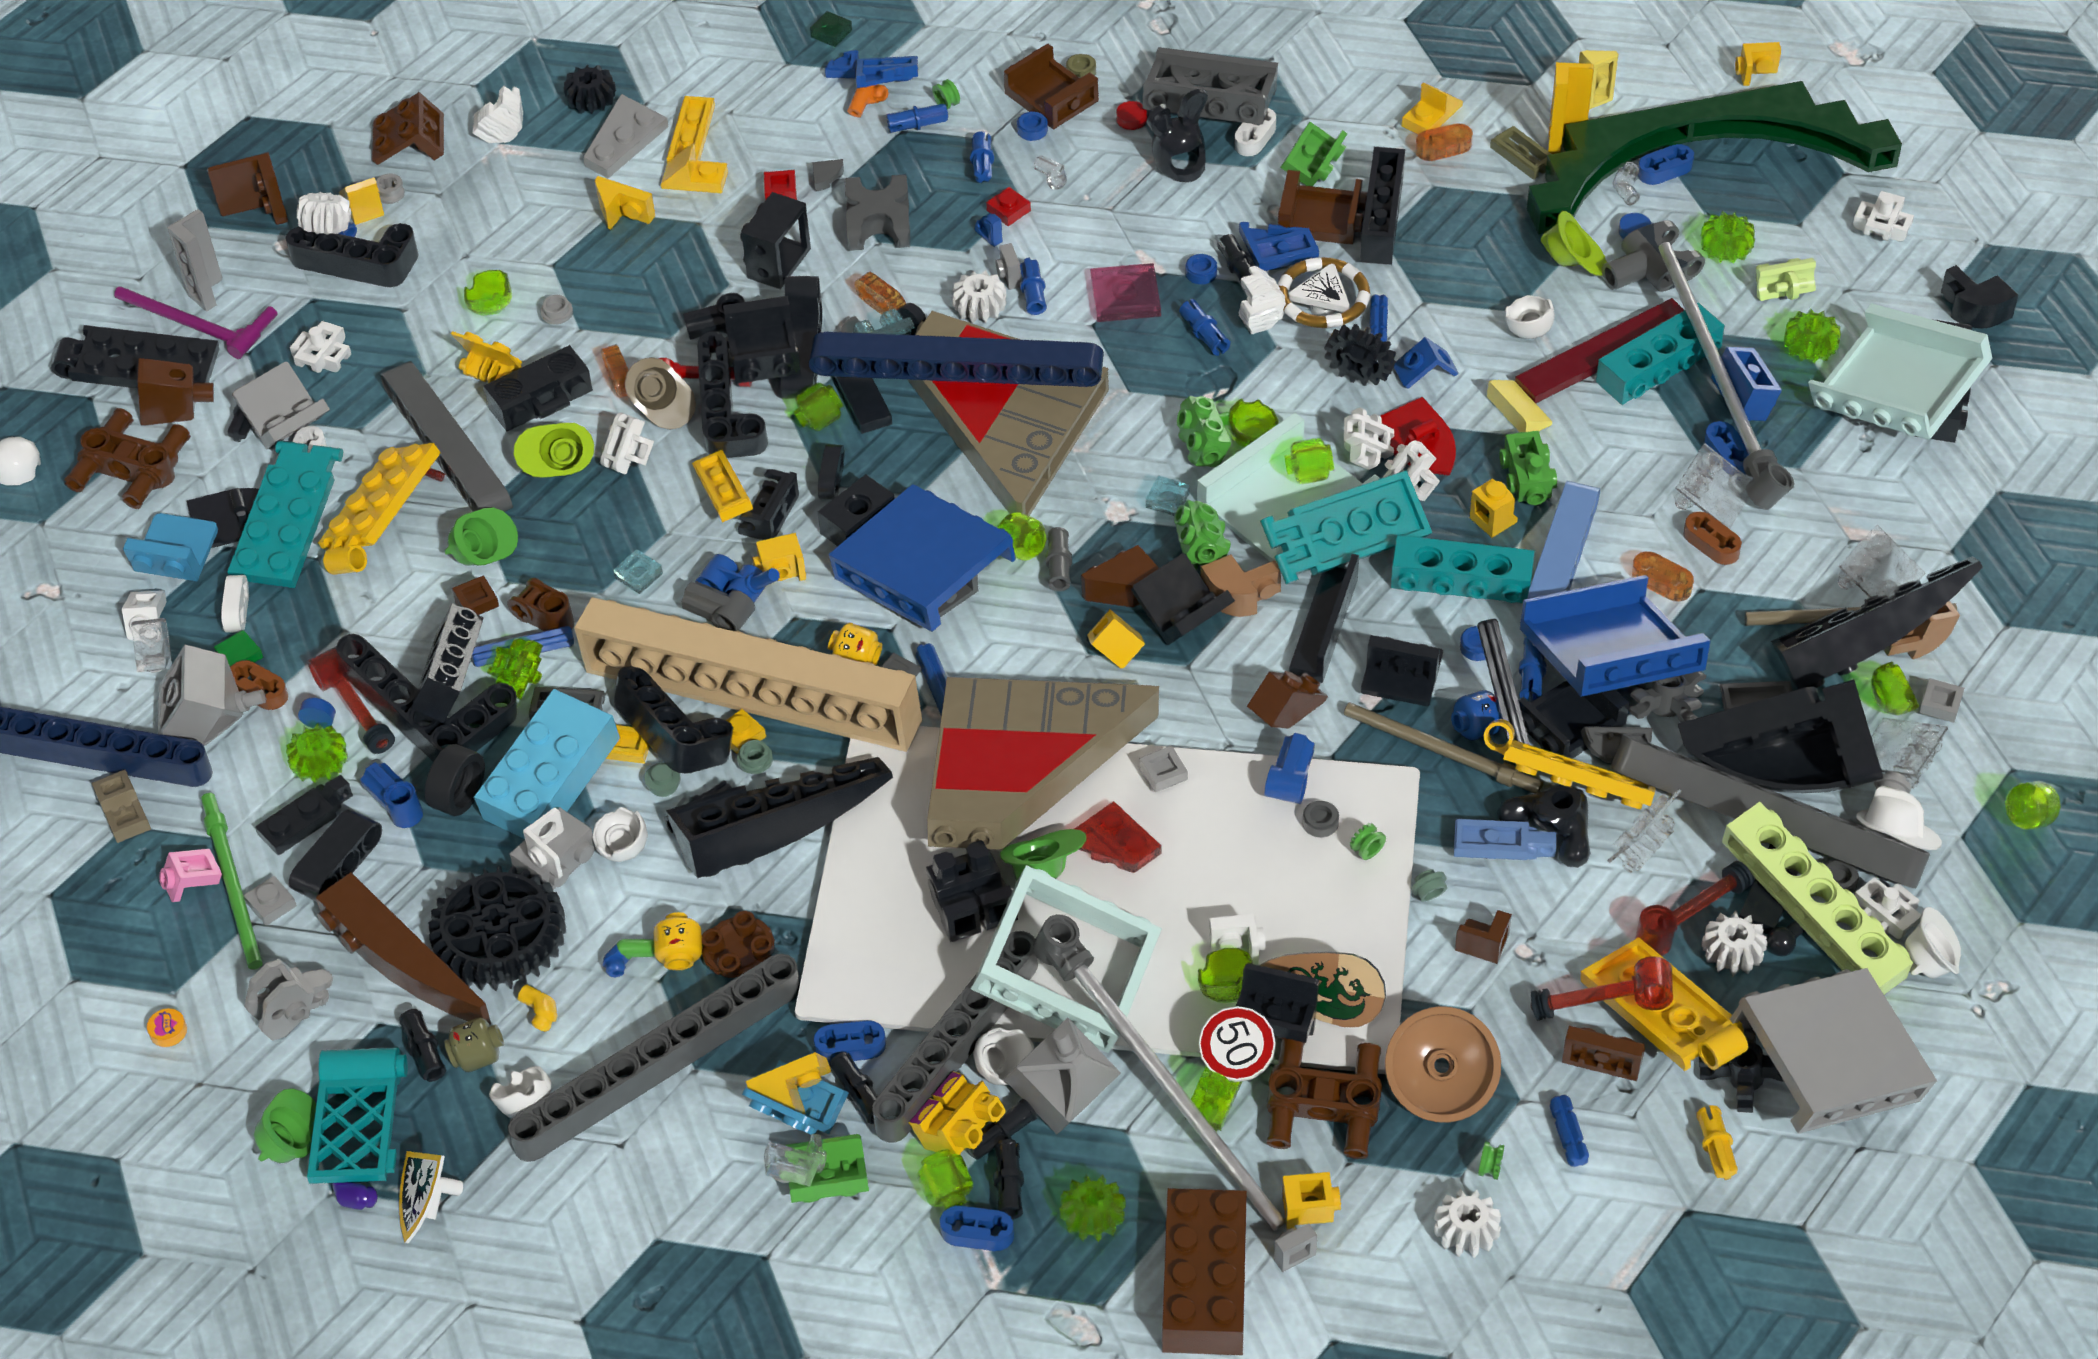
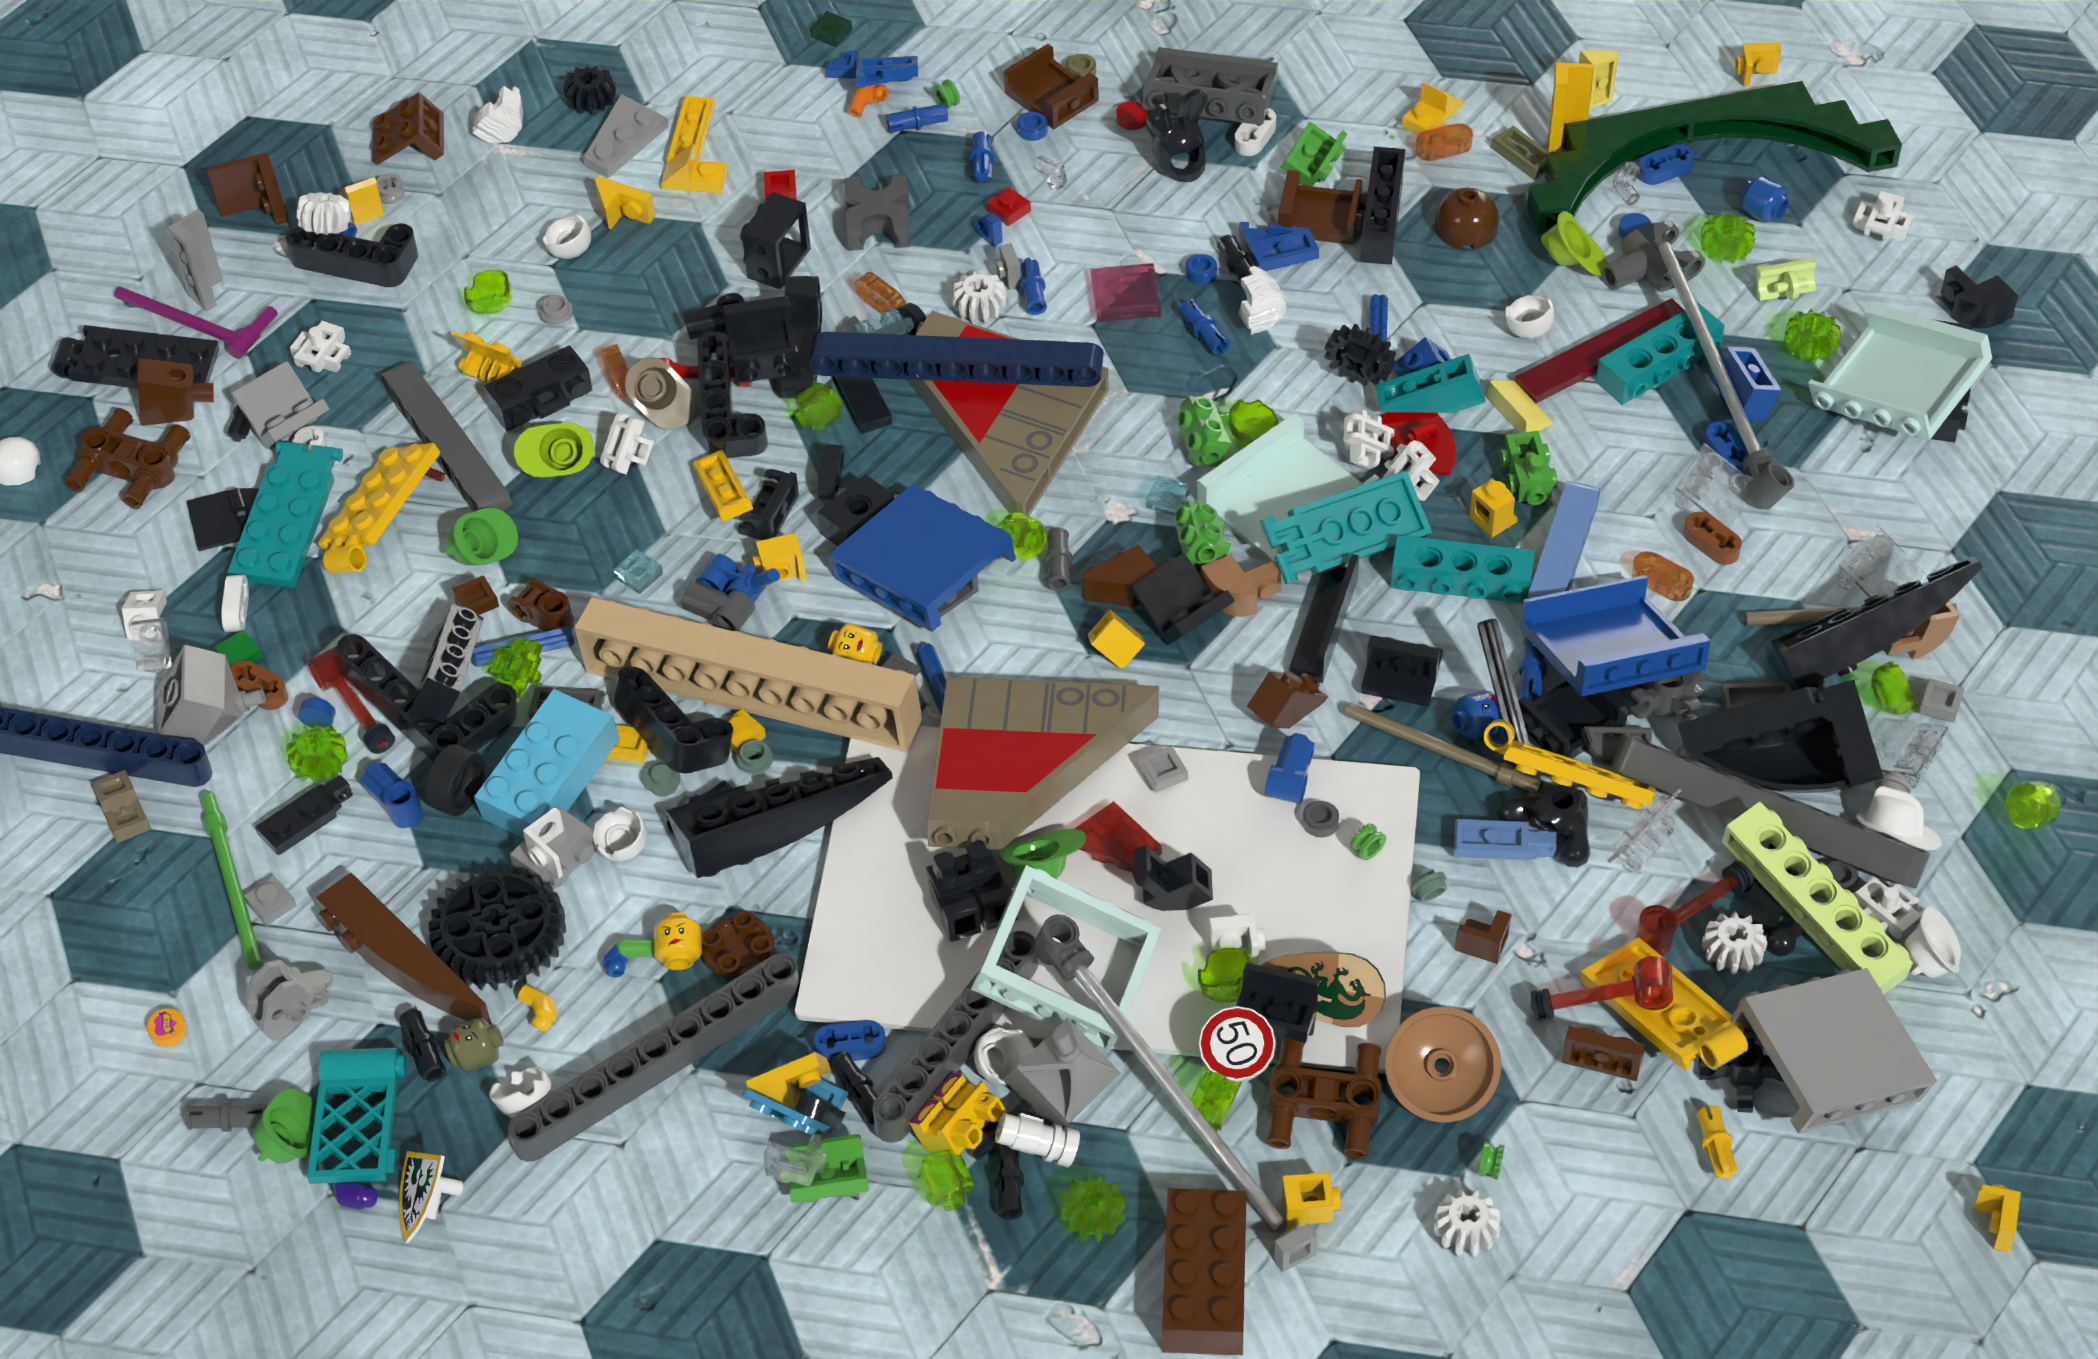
dark azure bracket [123,513,218,581] -> none
bright pink bracket [159,849,222,902] -> none
black beam [289,809,382,902] -> none
dark grey tile [812,159,844,191] -> none
blue beam [940,1206,1014,1251] -> none
piece [1278,257,1371,328] -> none
clear neon green head [1284,438,1334,484] -> none
blue tile [1460,626,1486,661] -> none
blue axle [1549,1095,1589,1167] -> none
none -> dark grey pin [186,1101,267,1132]
none -> white hair [543,215,591,260]
none -> black beam [792,1091,846,1130]
none -> white axle [995,1113,1080,1168]
none -> black brick [1132,845,1213,911]
none -> teal slope [1375,354,1486,413]
none -> reddish brown cylinder [1435,187,1499,249]
none -> blue head [1740,176,1789,223]
none -> yellow bracket [1974,1184,2021,1253]

